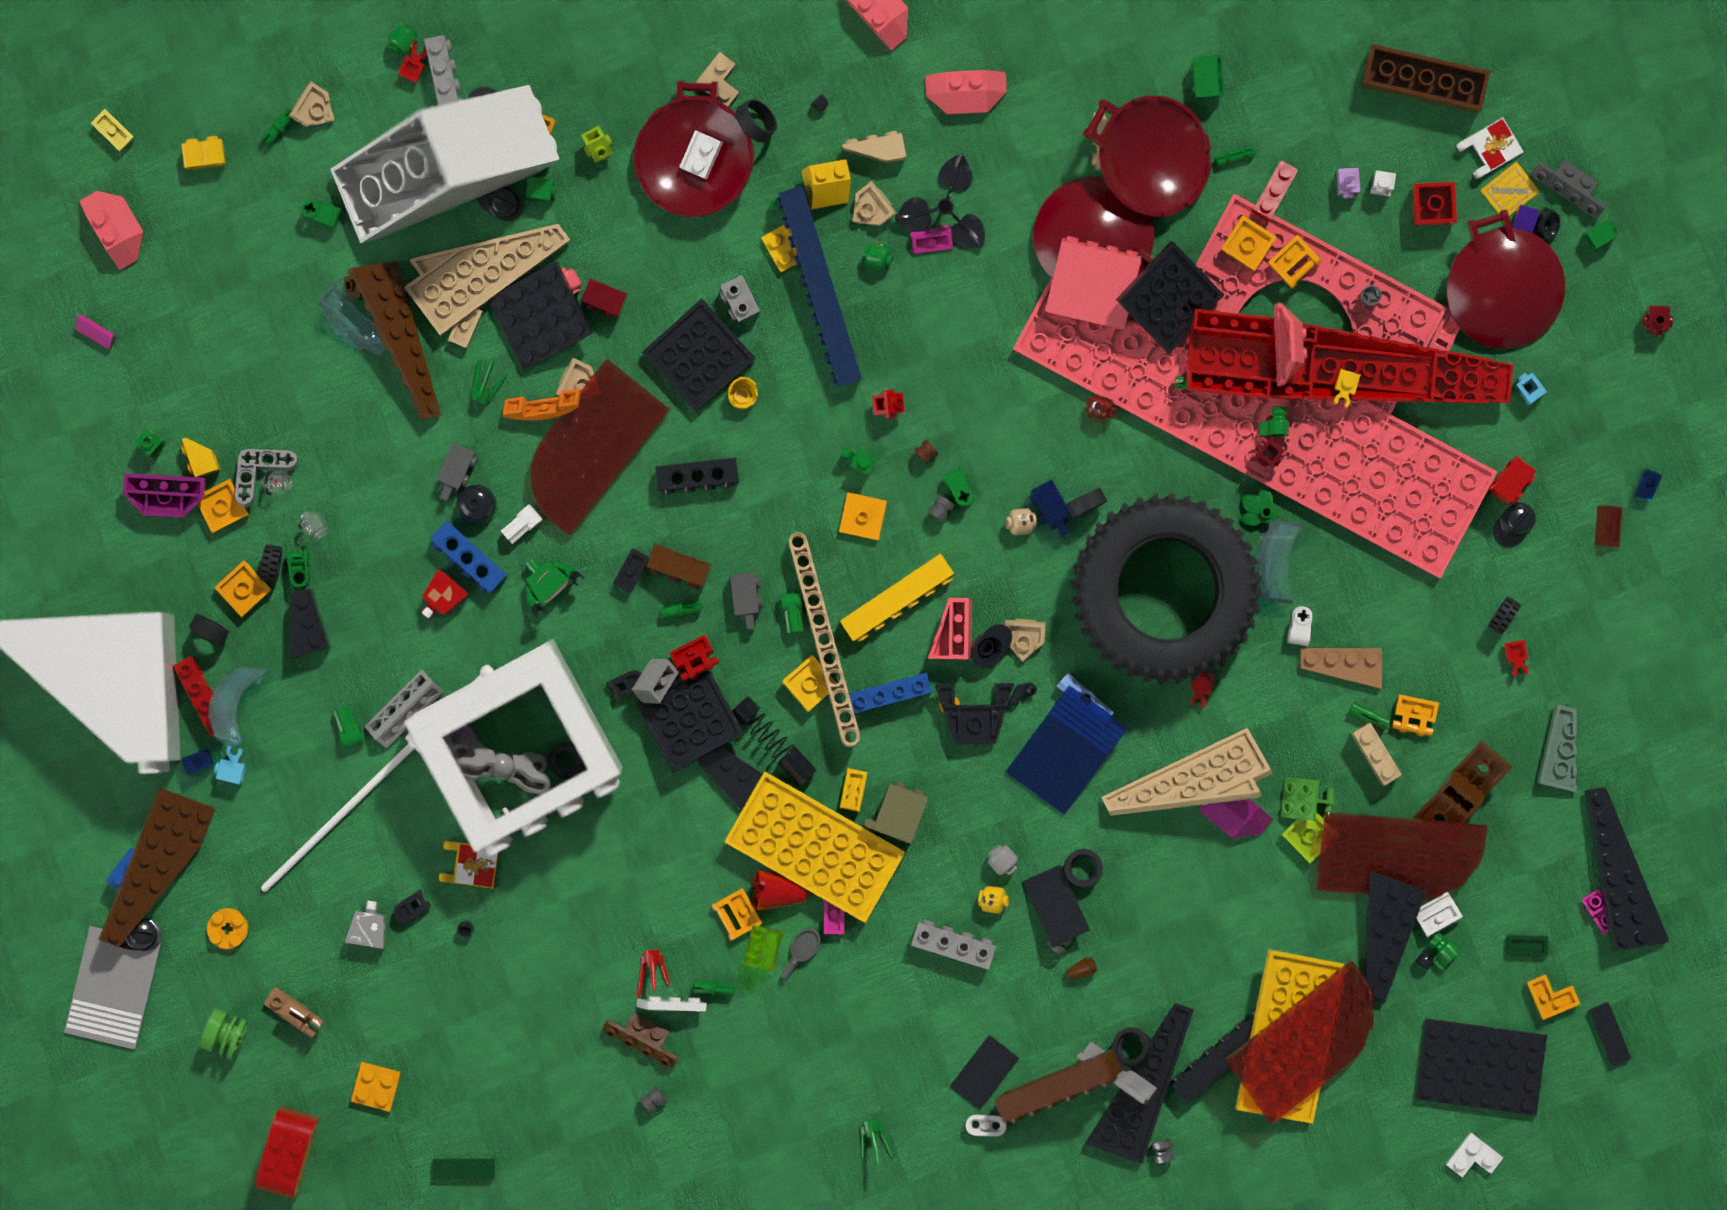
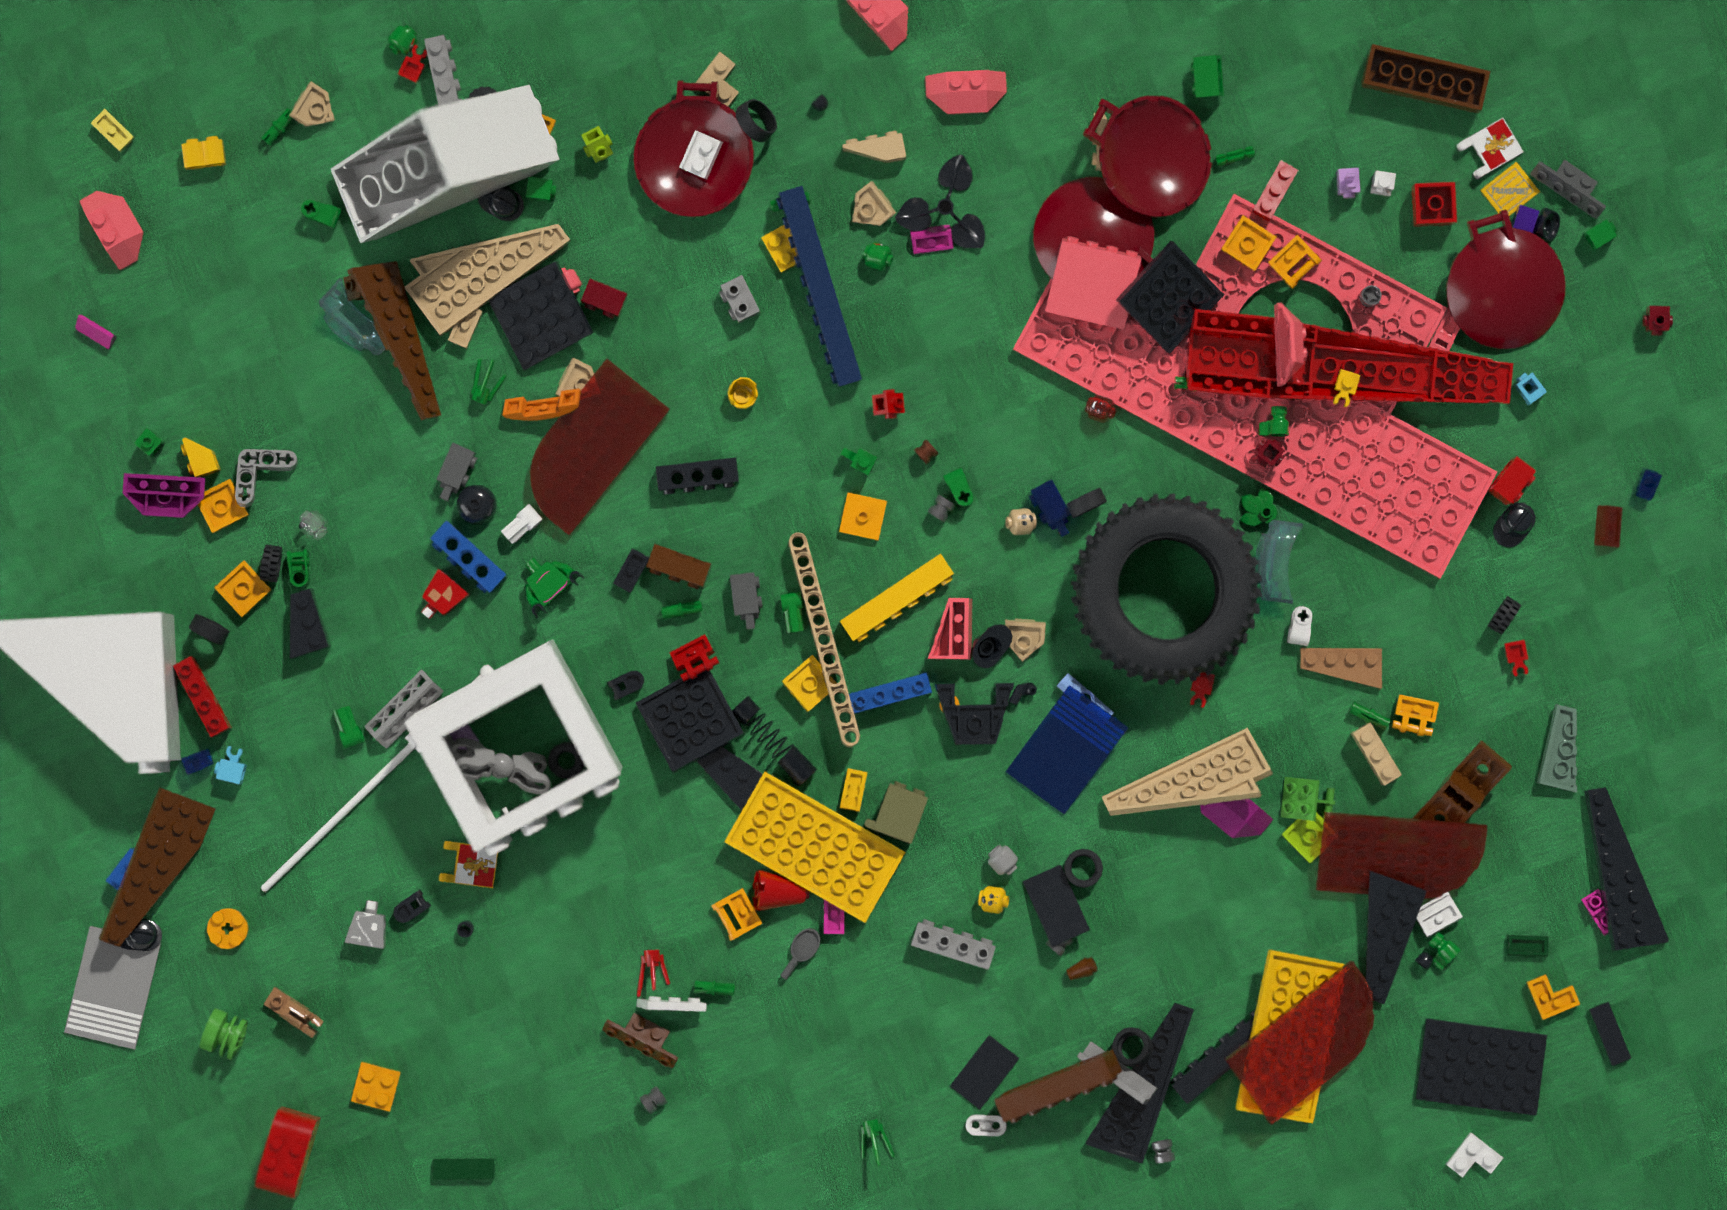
clear light blue windscreen [208,666,268,747] -> none
clear head [261,470,293,497] -> none
light grey brick [632,659,679,704] -> none
black plate [642,298,756,412] -> none
clear neon green brick [744,925,783,971] -> none
yellow slope [801,159,851,210] -> none

